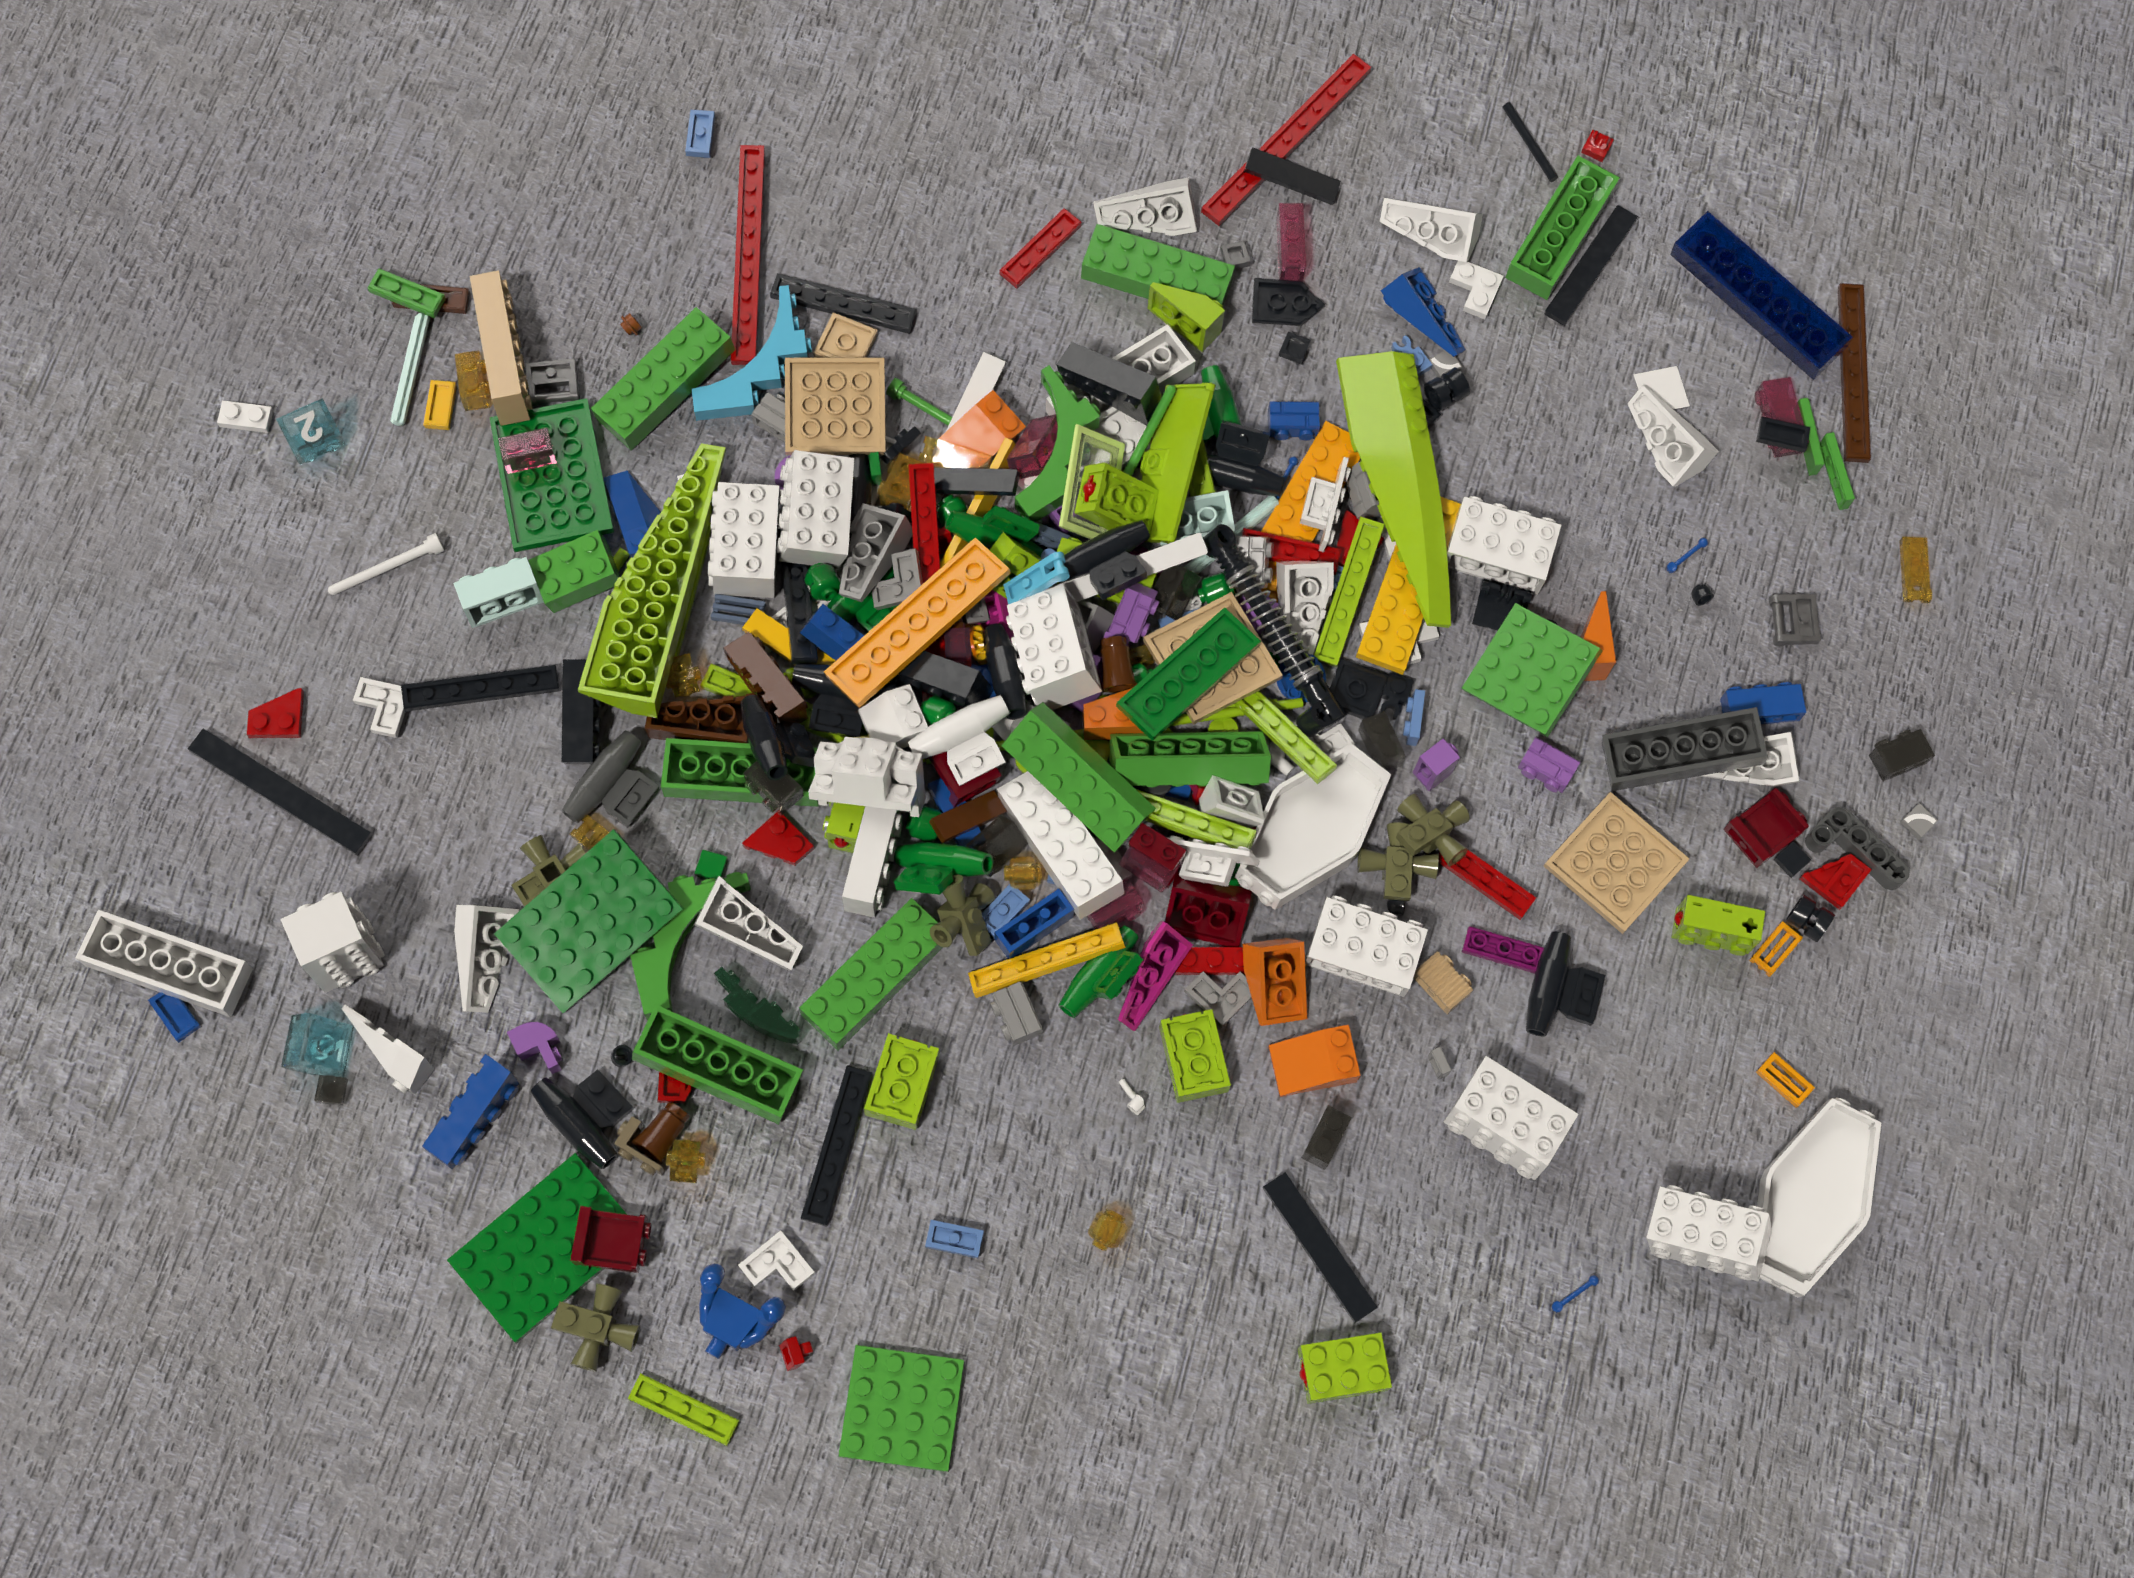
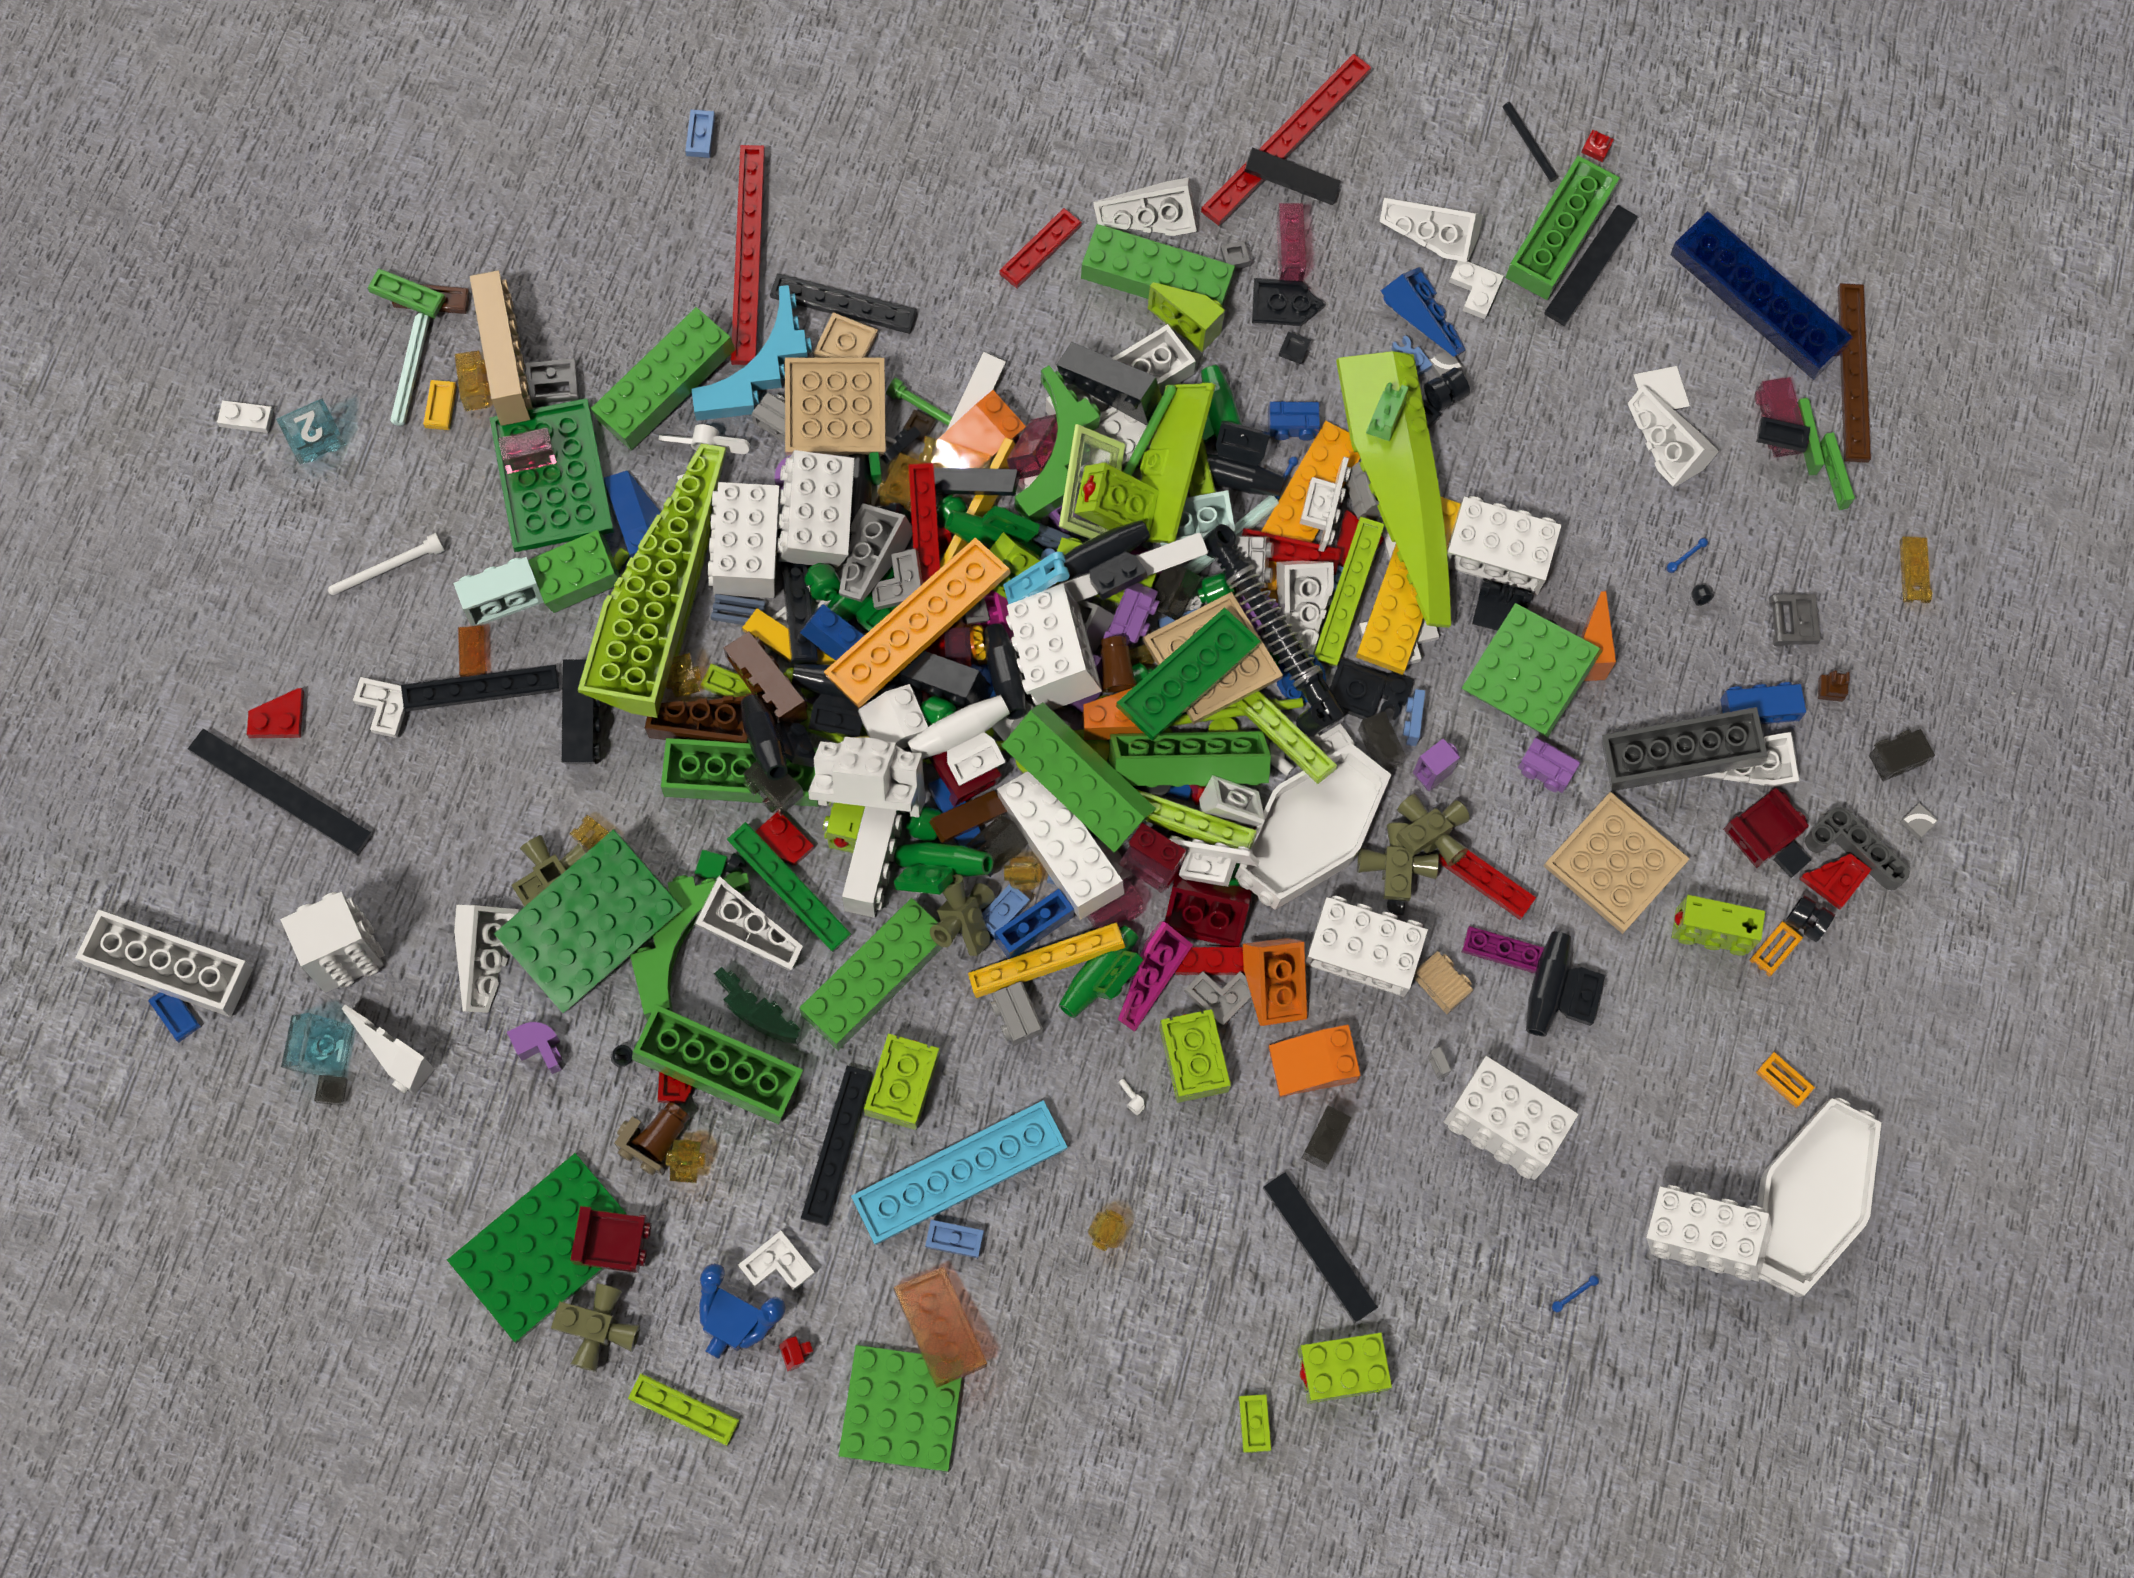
blue wedge [422,1054,519,1170] -> none
black plate [531,1069,633,1169] -> none
dark grey plate [562,730,659,828] -> none
dark orange plate [620,313,642,335] -> none
none -> clear orange plate [458,625,487,677]
none -> white piece [658,424,750,454]
none -> black hinge [725,852,746,874]
none -> green tile [726,822,852,952]
none -> medium azure plate [851,1100,1068,1245]
none -> clear orange plate [894,1267,987,1388]
none -> dark brown tile [903,410,936,443]
none -> lime plate [1238,1394,1271,1453]
none -> bright green hinge [1366,382,1409,441]
none -> reddish brown piece [1818,670,1850,702]

